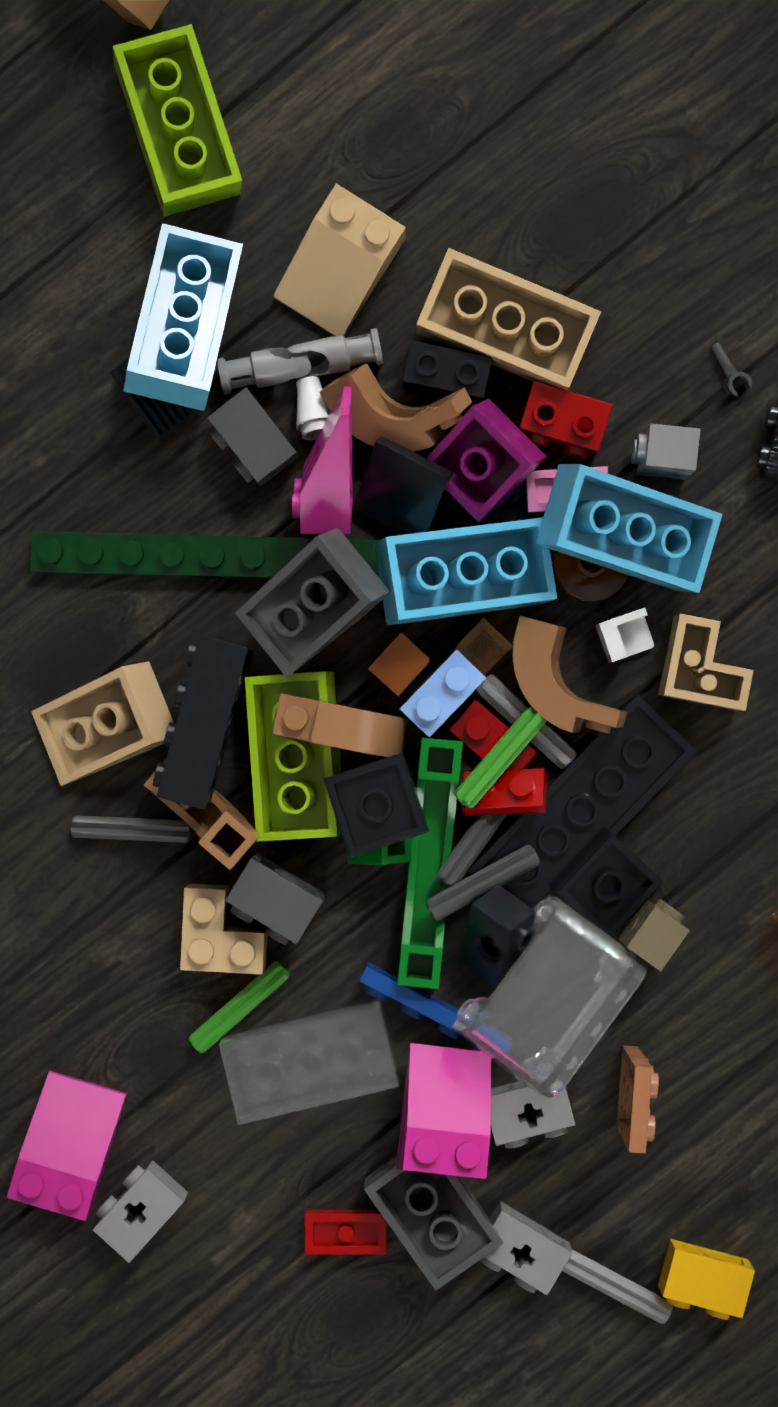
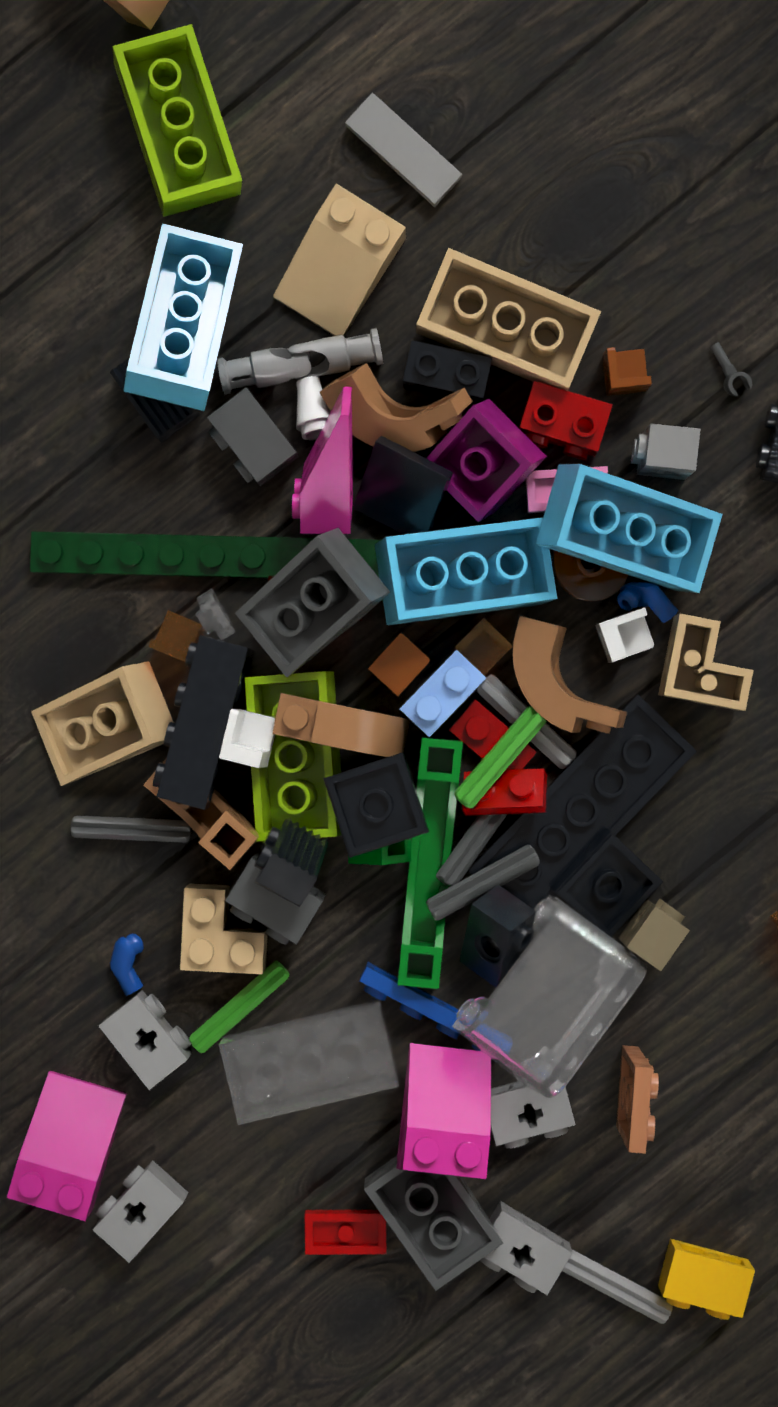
none -> light grey brick [99,990,192,1090]
none -> blue arm [110,934,144,996]
none -> clear orange panel [148,610,207,662]
none -> clear plate [196,588,235,641]
none -> white panel [219,709,275,768]
none -> black brick [254,818,329,907]
none -> light grey tile [345,92,462,207]
none -> dark orange panel [602,347,652,396]
none -> blue arm [617,582,678,623]

